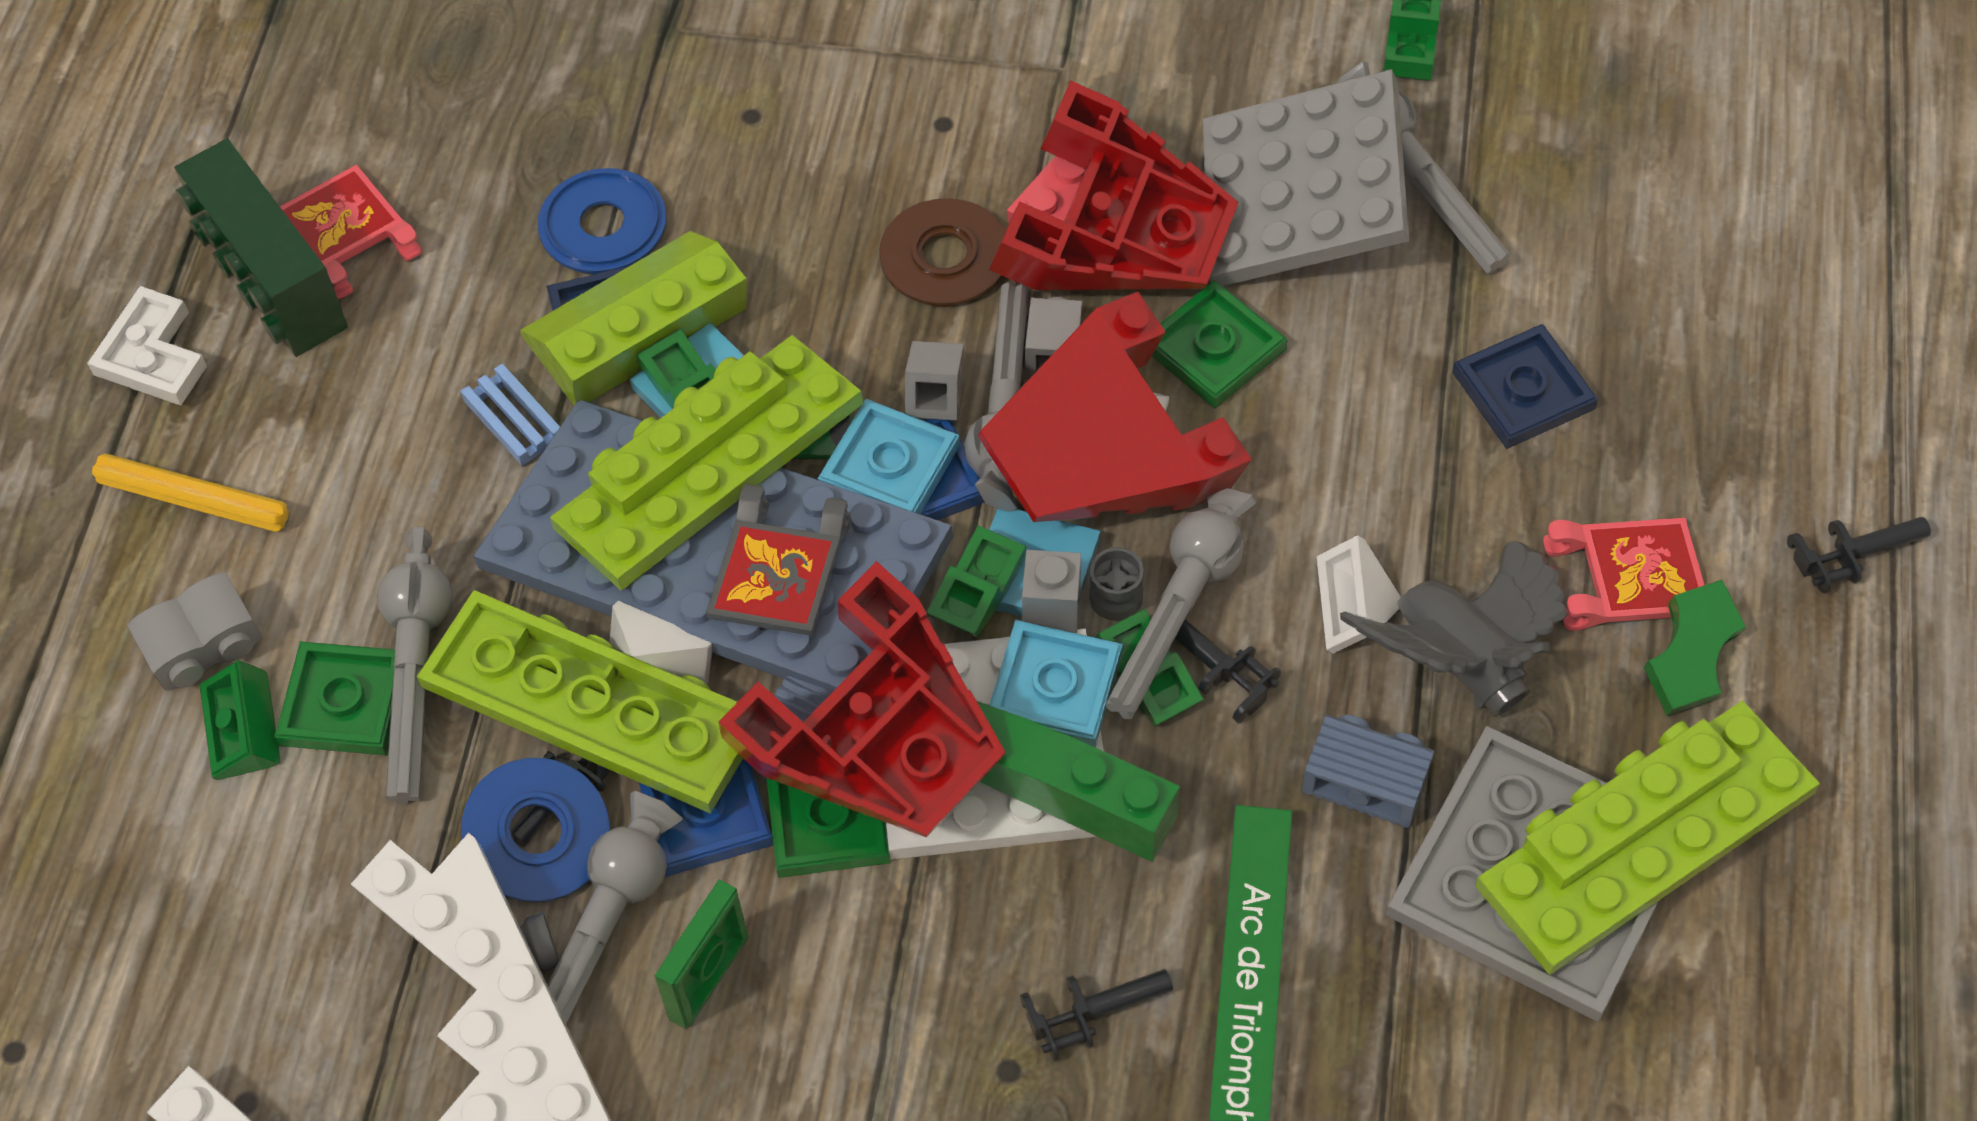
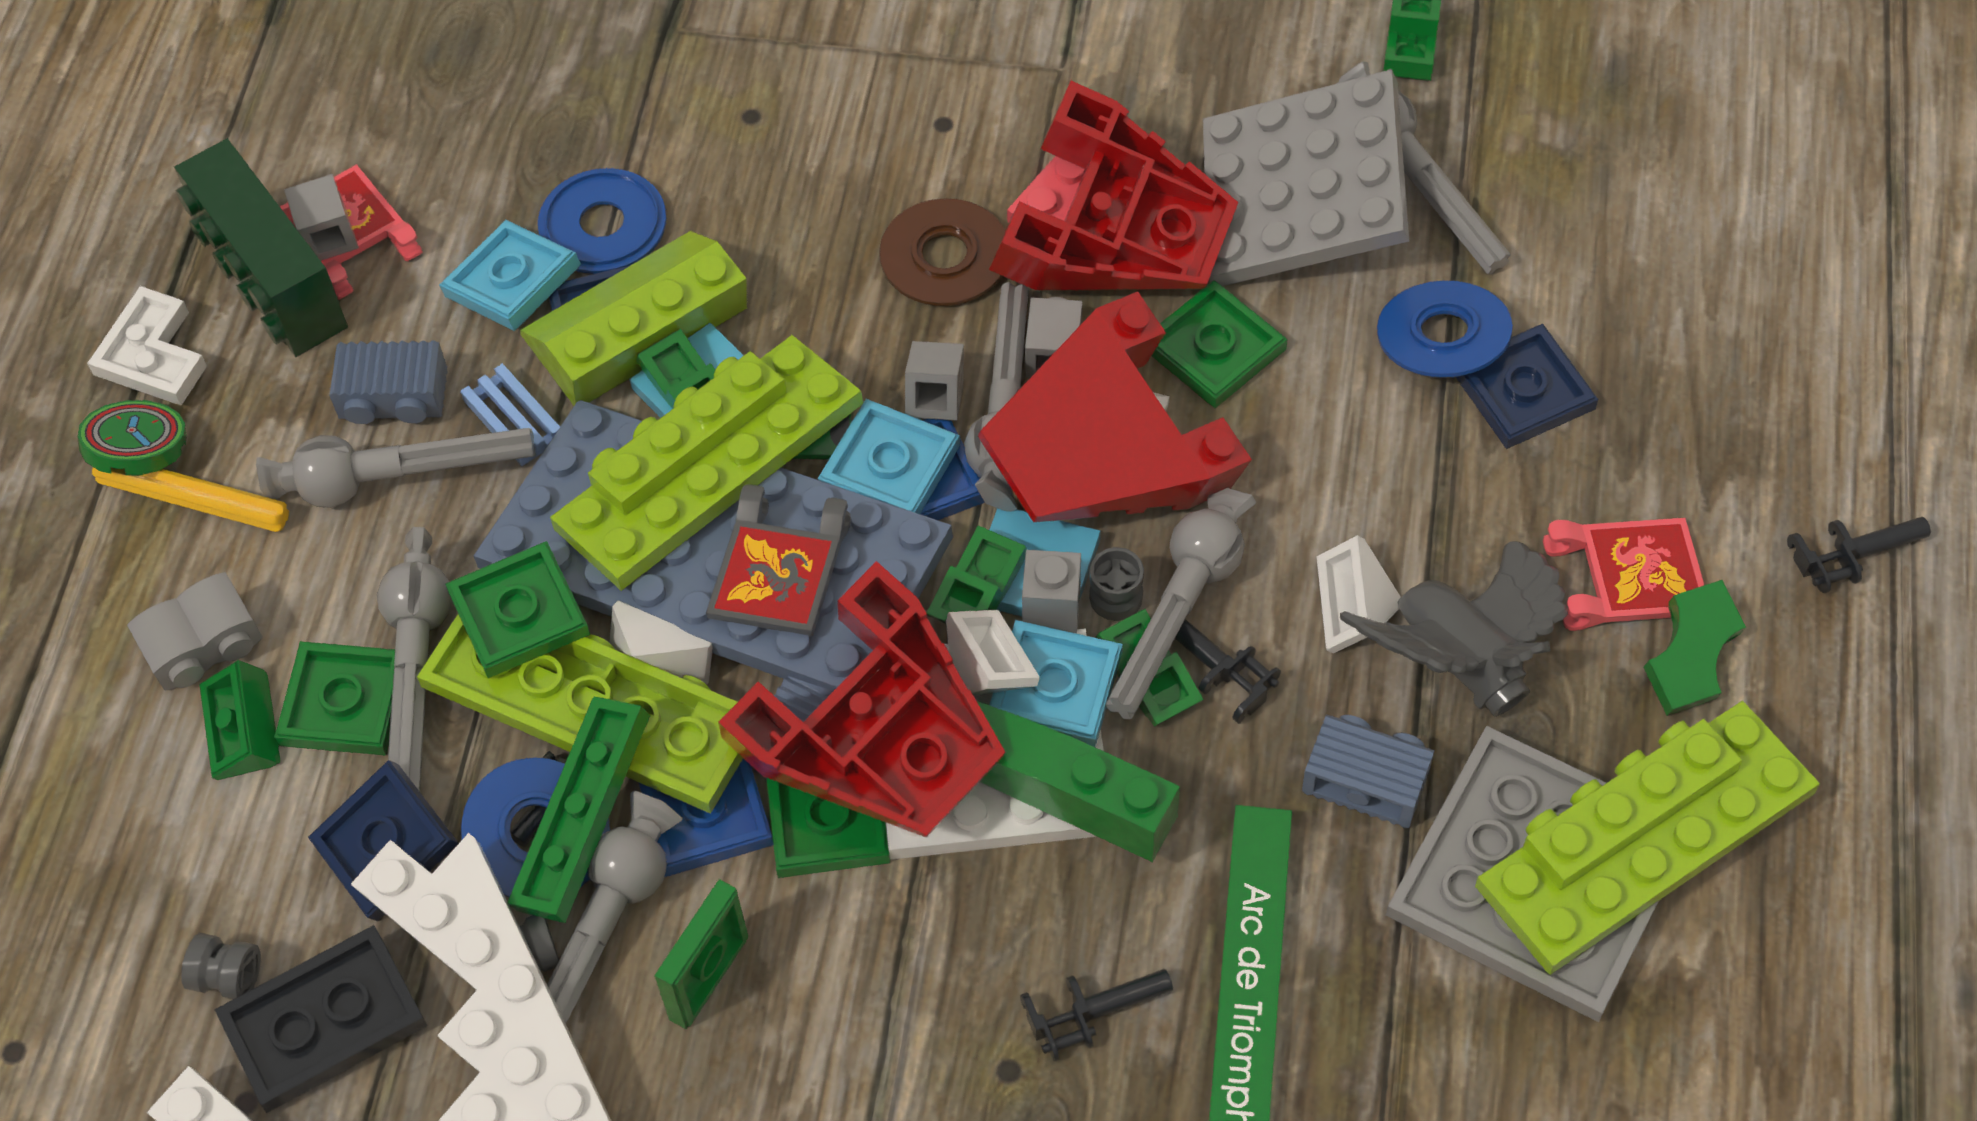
none -> tile [77,400,187,476]
none -> dark grey wheel [181,933,261,999]
none -> black plate [214,925,427,1113]
none -> light grey piece [256,428,536,508]
none -> light grey brick [284,174,359,260]
none -> dark blue tile [308,760,459,921]
none -> sand blue brick [330,340,447,424]
none -> medium azure tile [439,220,581,331]
none -> green tile [445,541,590,678]
none -> green plate [507,696,650,923]
none -> white slope [946,610,1040,696]
none -> blue piece [1377,281,1512,377]

